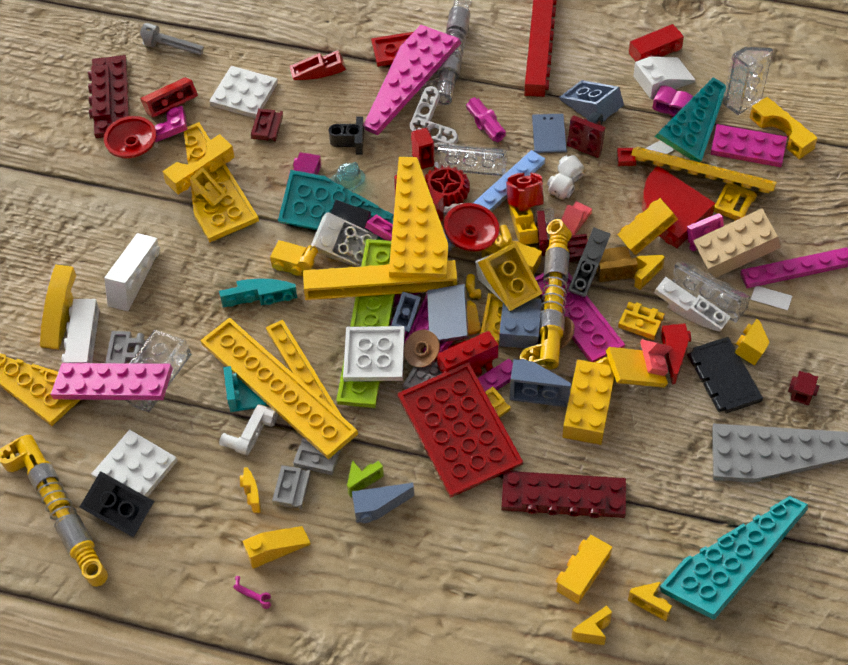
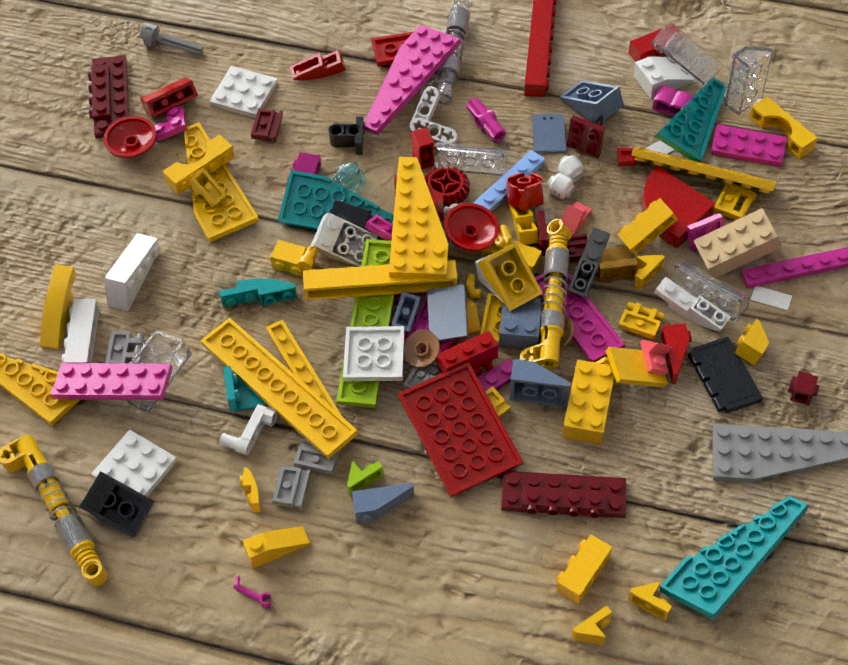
none -> clear slope [651,23,724,86]

